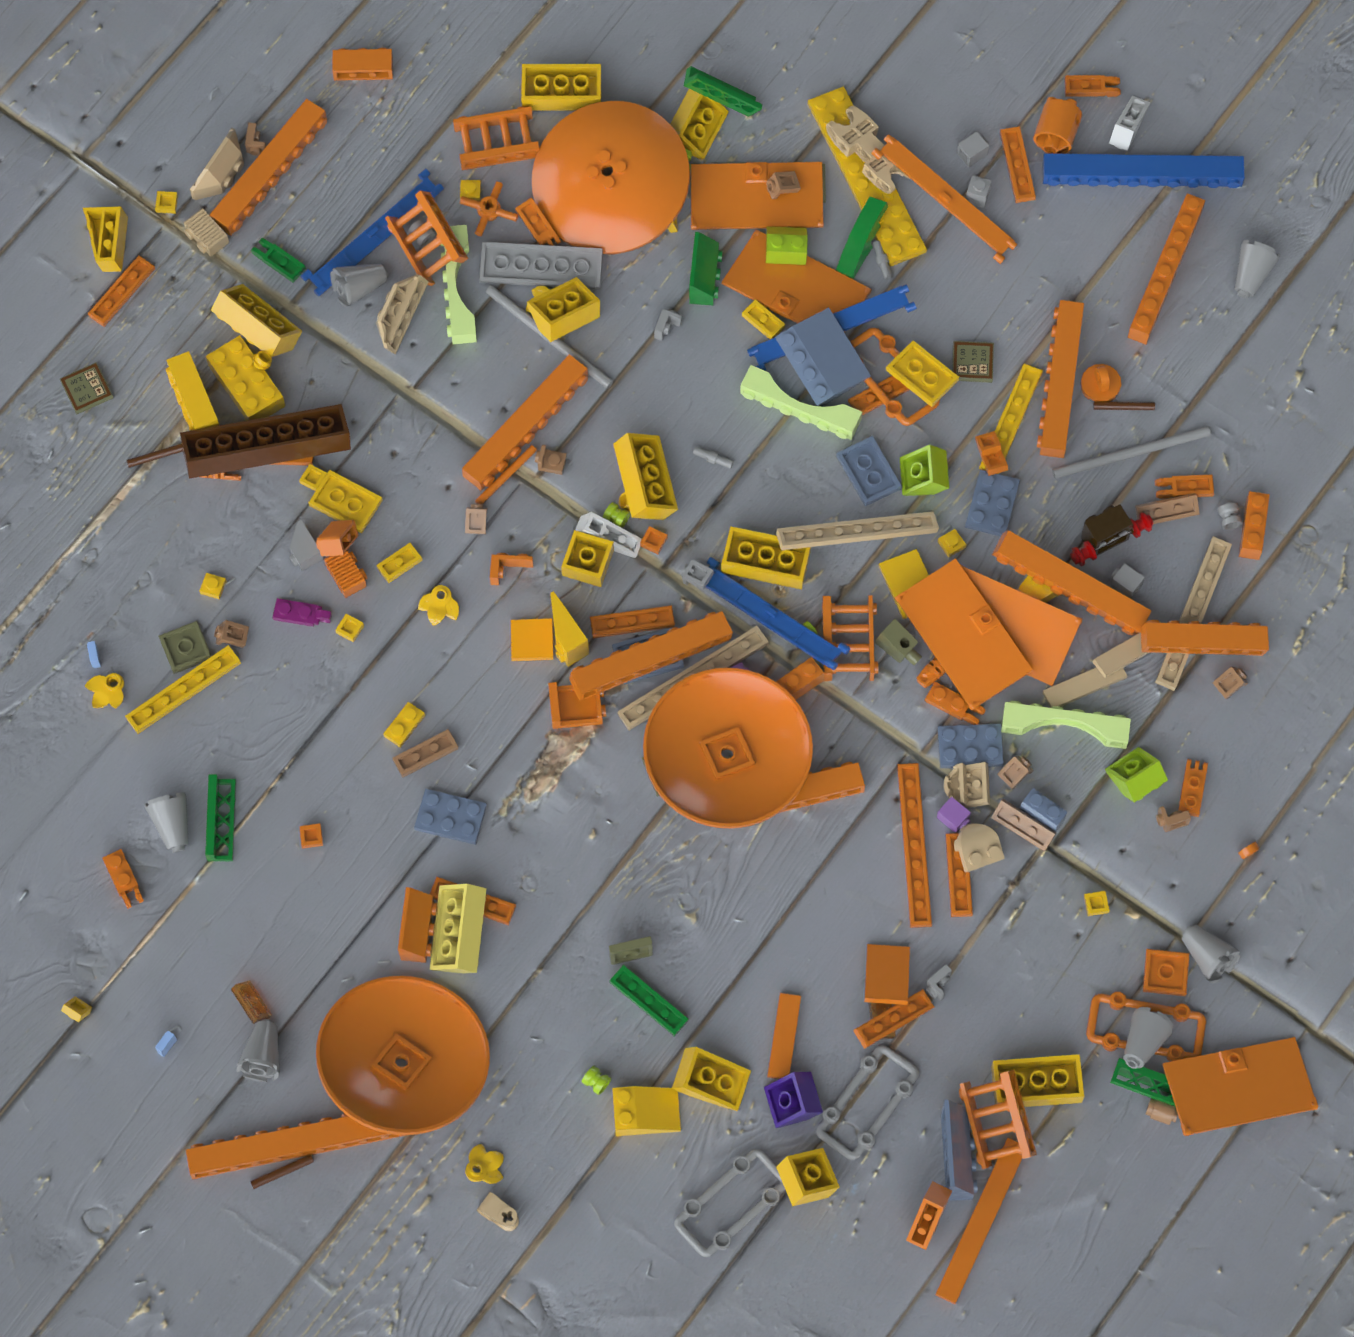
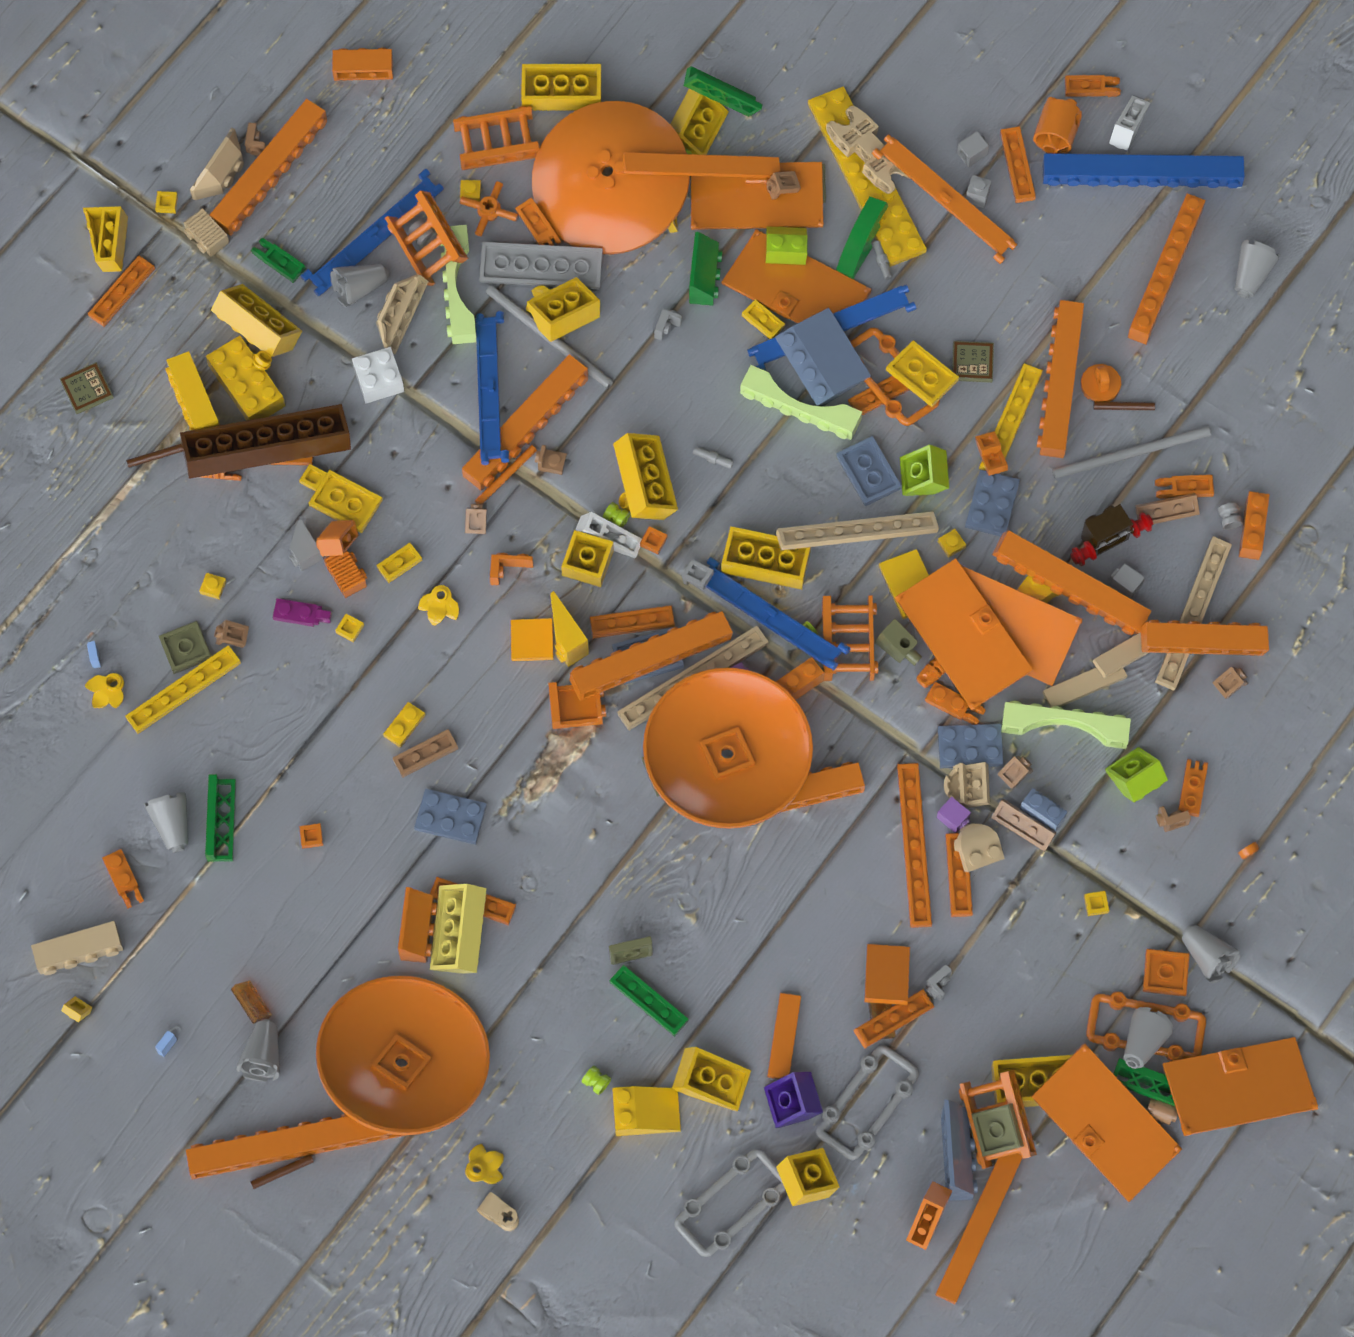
none -> tan brick [31,921,123,975]
none -> white brick [352,347,404,404]
none -> blue piece [476,311,509,465]
none -> orange tile [623,152,780,178]
none -> olive tile [971,1104,1024,1156]
none -> orange door [1031,1043,1182,1202]

